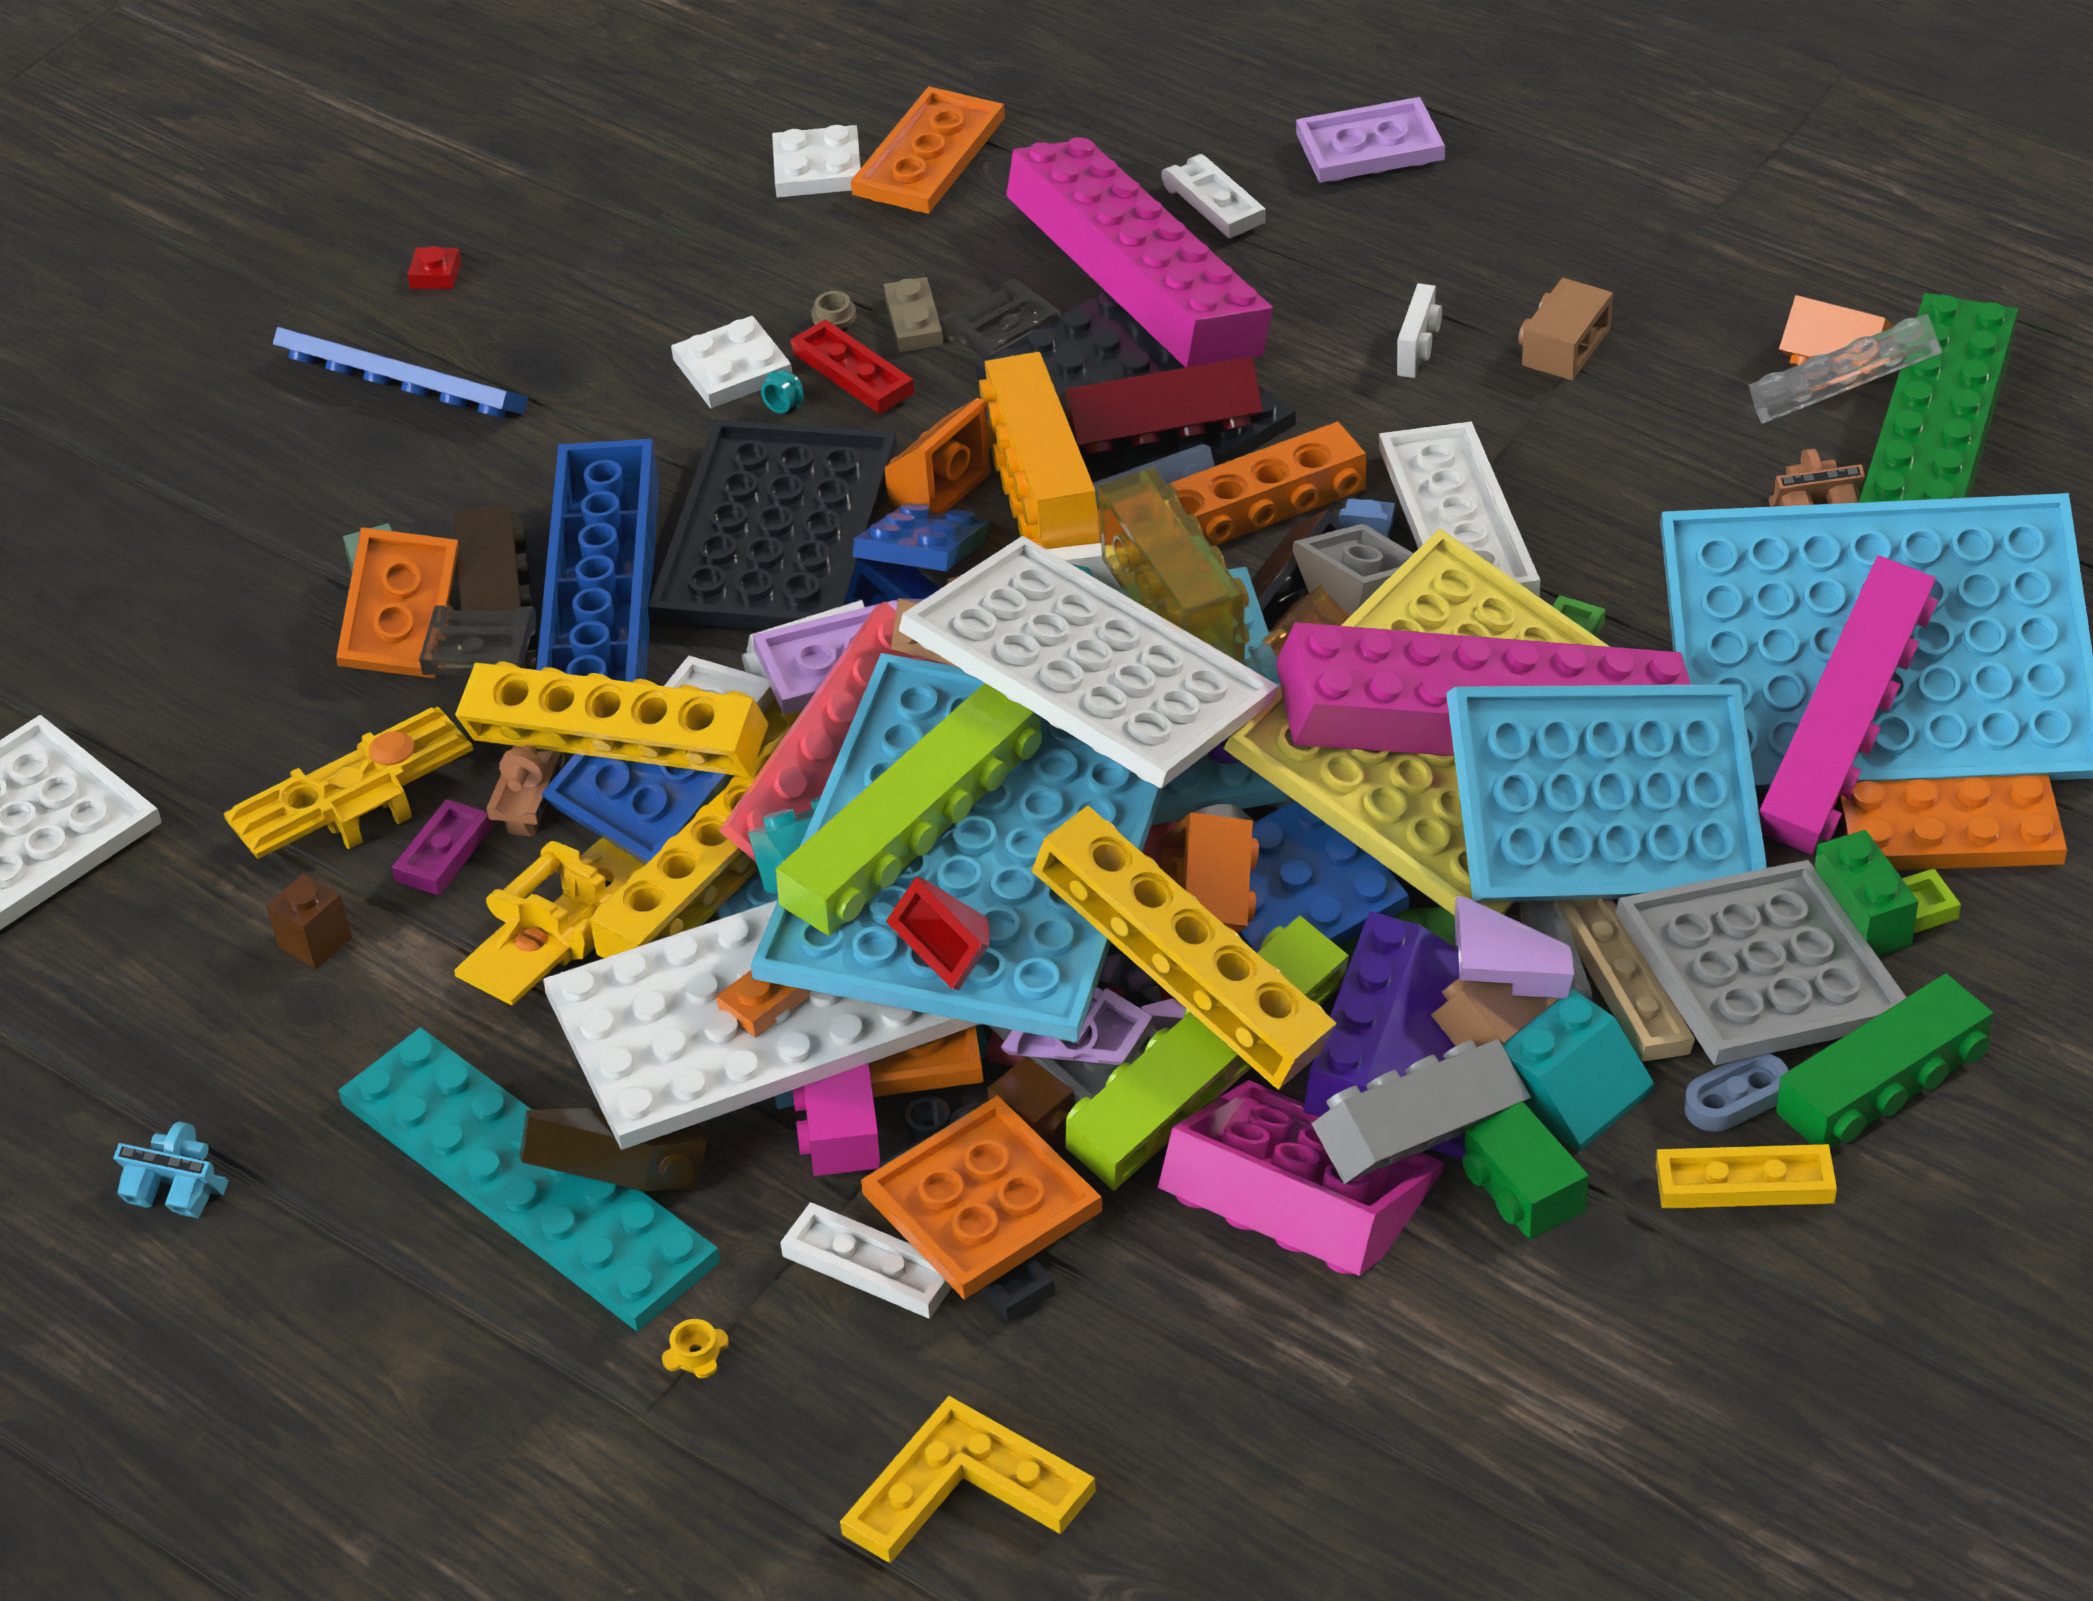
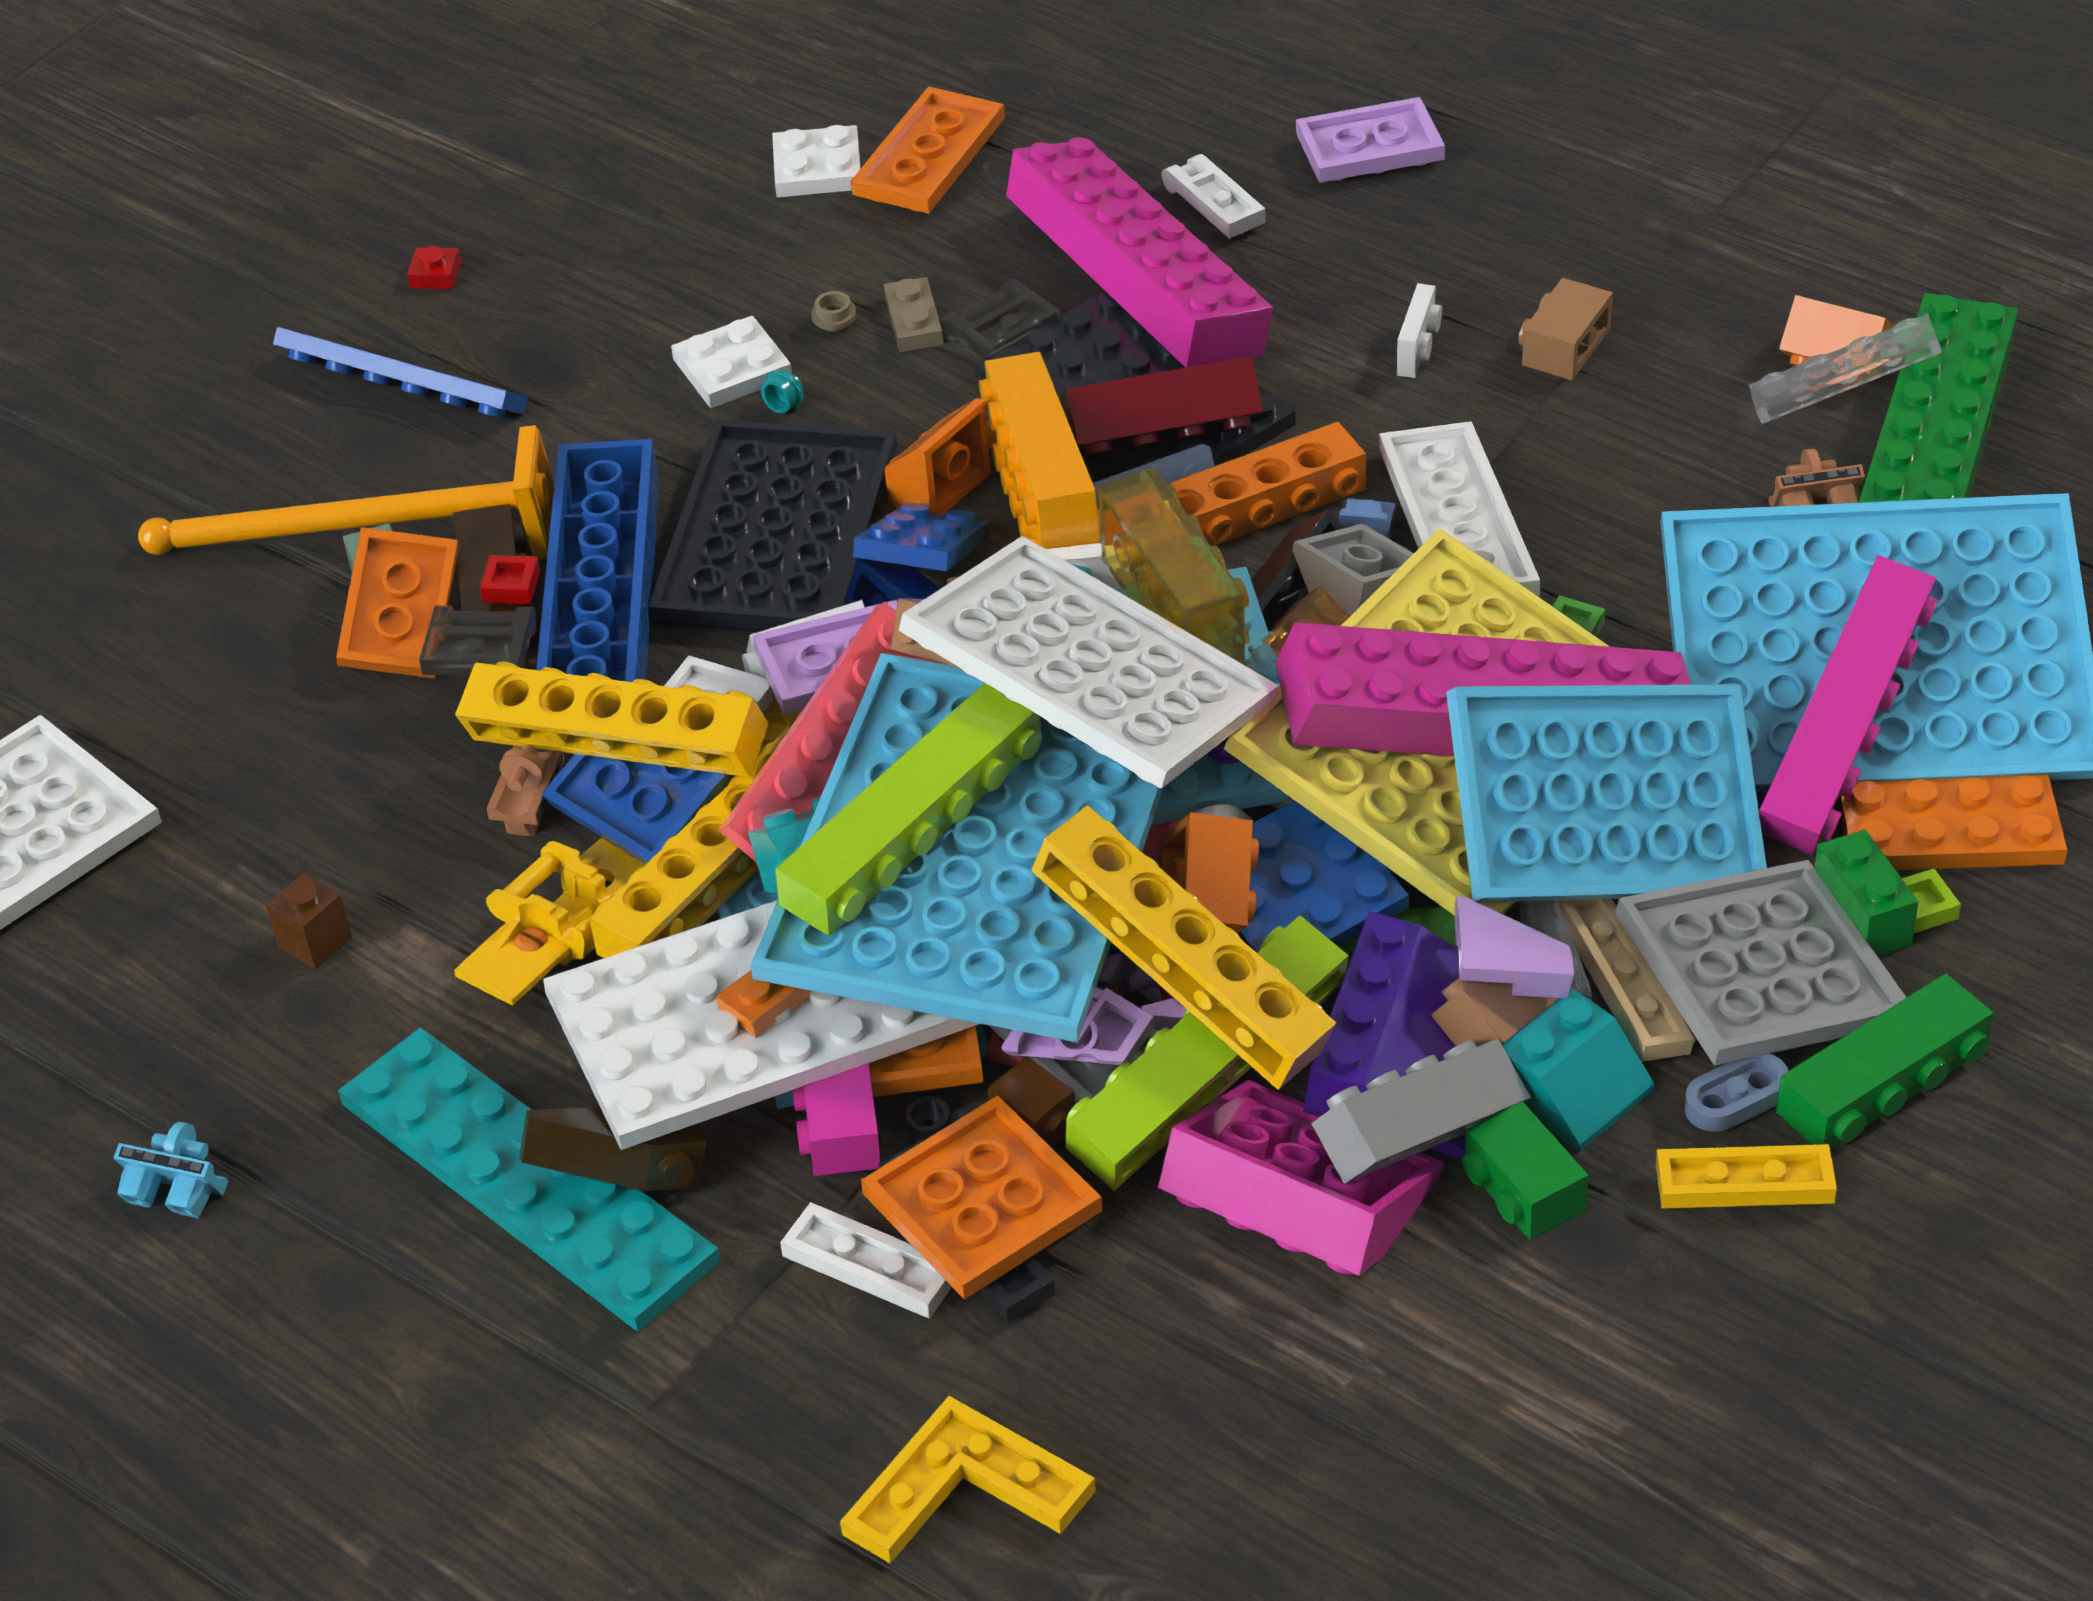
yellow piece [224,706,474,859] -> none
magenta plate [392,799,493,896] -> none
yellow plate [662,1319,729,1378] -> none
red plate [791,319,915,414] -> none
red slope [886,877,989,990] -> none
none -> light orange piece [138,425,555,560]
none -> red plate [480,555,540,604]

